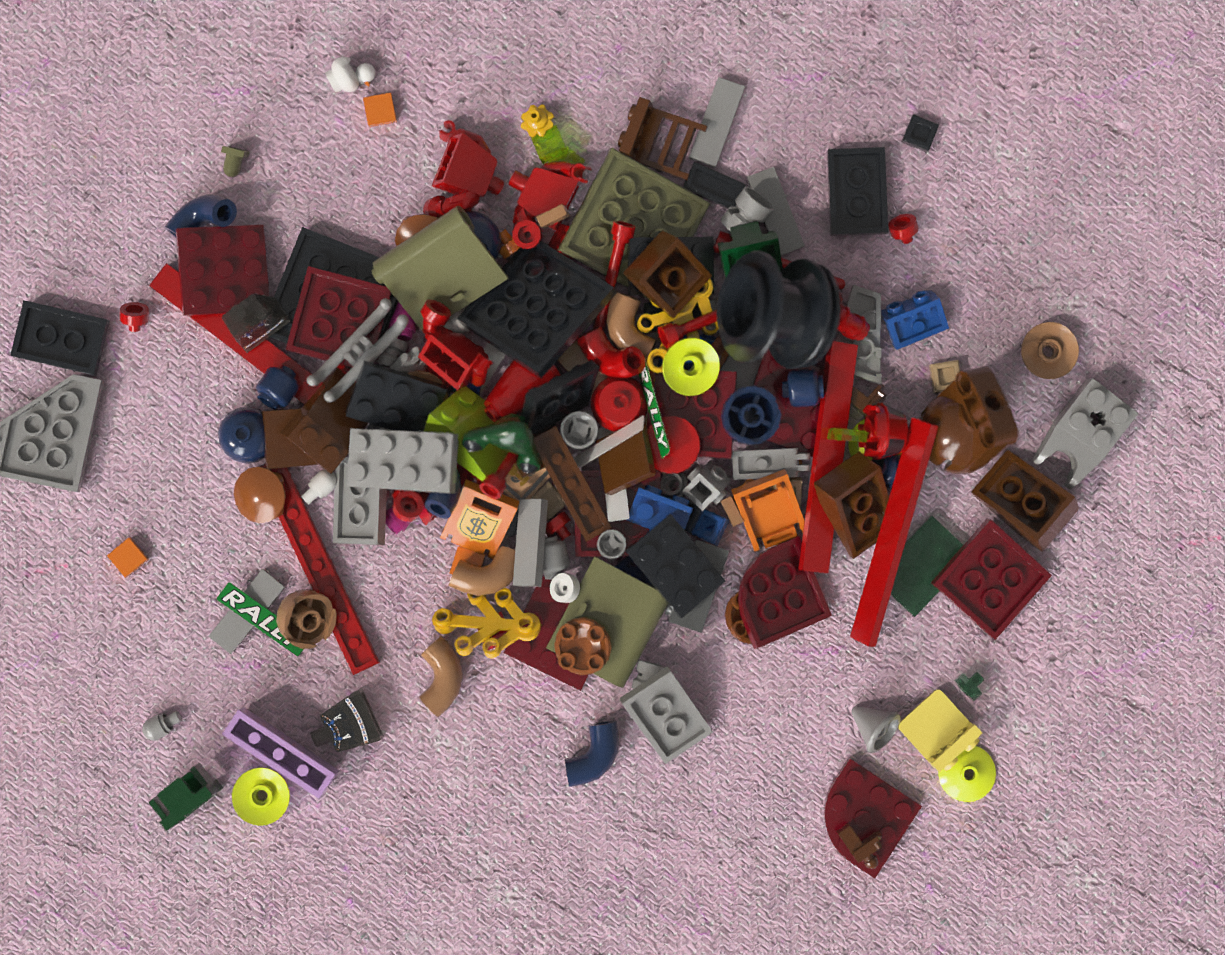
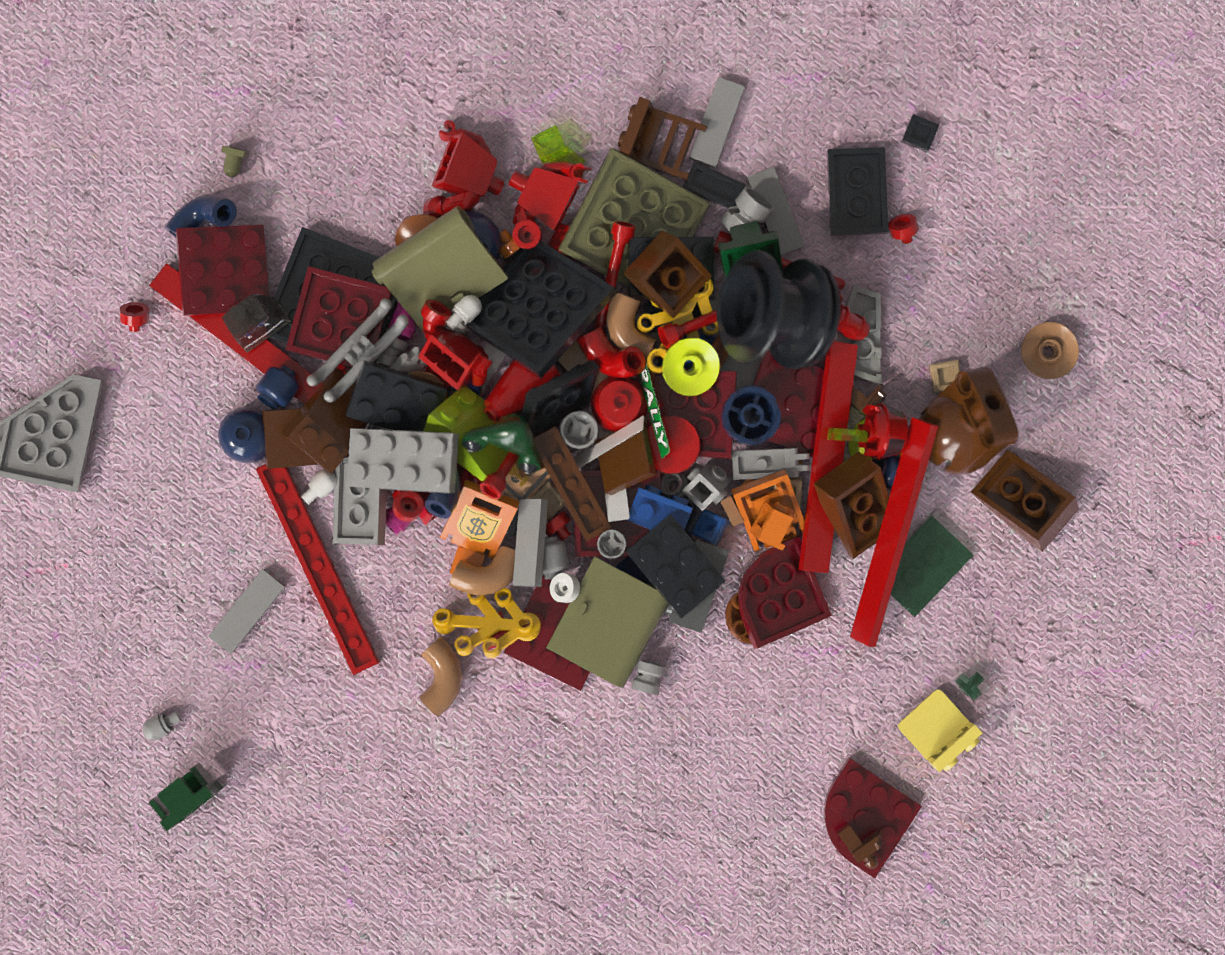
black plate [10,300,110,376] -> none
orange tile [107,537,149,578] -> none
sticker [217,582,304,656] -> none
lavender brick [222,707,340,799] -> none
neon yellow dish [232,767,290,826] -> none
dark orange dish [234,466,286,524] -> none
medium nougat cylinder [276,589,337,649] -> none
clear smoke torso [310,688,384,752] -> none
white animal [325,57,375,93] -> none
orange tile [363,92,397,127] -> none
yellow plant [521,104,554,137] -> none
medium nougat tile [536,204,570,228] -> none
dark orange dish [554,617,611,675] -> none
dark blue cylinder [564,720,619,787] -> none
light grey plate [619,666,713,764] -> none
dark blue head [782,368,824,407] -> none
light grey hat [851,706,901,753] -> none
blue bracket [881,290,949,350] -> none
dark red plate [931,518,1052,640] -> none
neon yellow dish [938,746,996,802] -> none
light grey brick [1033,378,1139,490] -> none
none -> white cylinder [446,295,482,330]
none -> orange brick [750,501,793,551]

